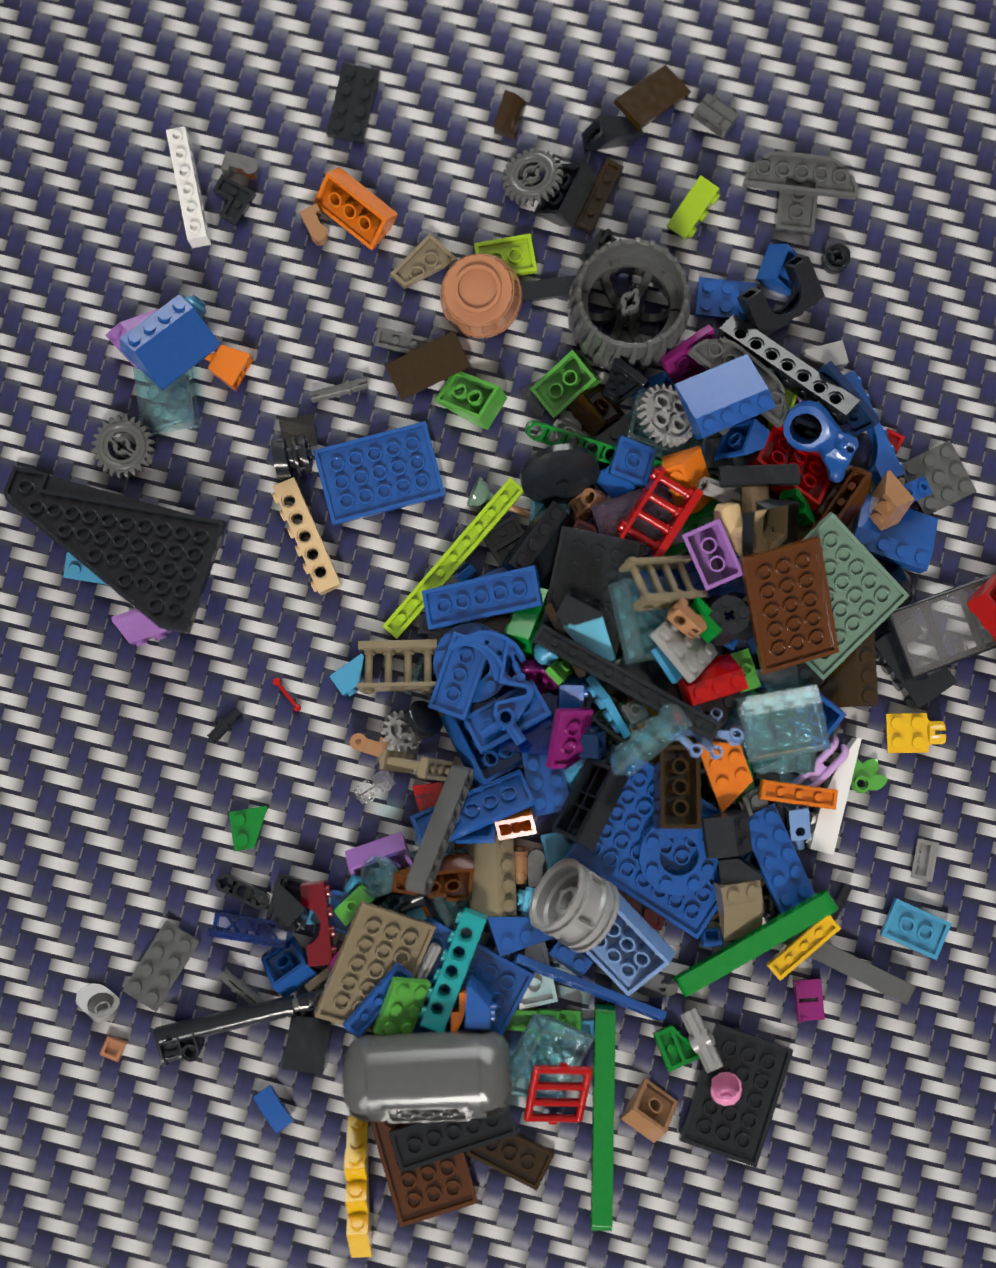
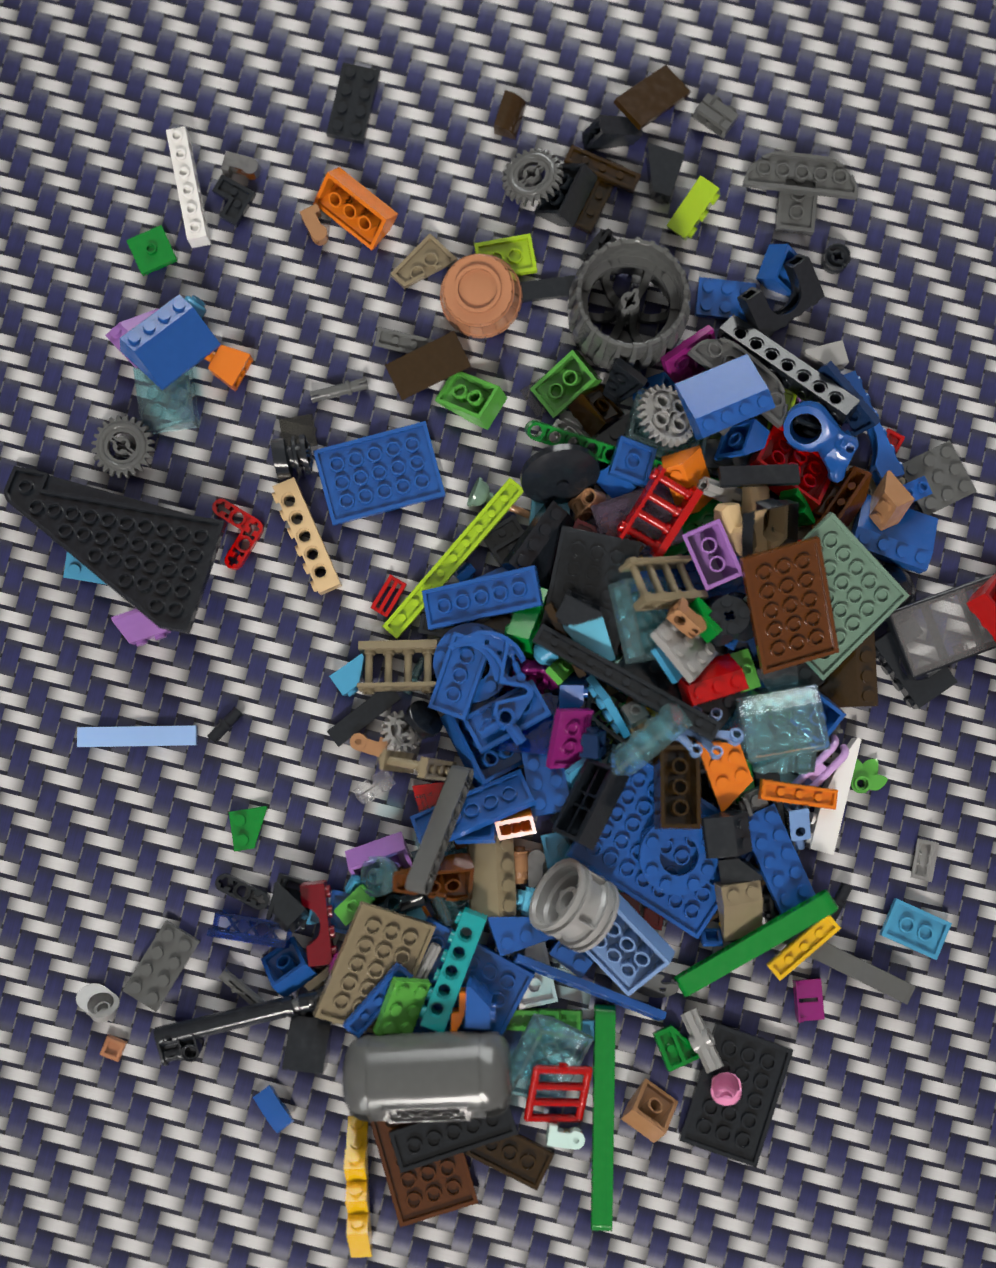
red hinge [273,678,301,712] -> none
yellow plate [885,713,947,753] -> none
none -> light blue tile [77,725,197,747]
none -> green plate [126,225,178,276]
none -> red beam [212,499,264,570]
none -> black tile [326,691,401,747]
none -> red tile [370,574,407,618]
none -> light aqua leg [546,1123,585,1149]
none -> dark brown tile [564,145,641,194]
none -> black slope [646,143,685,204]

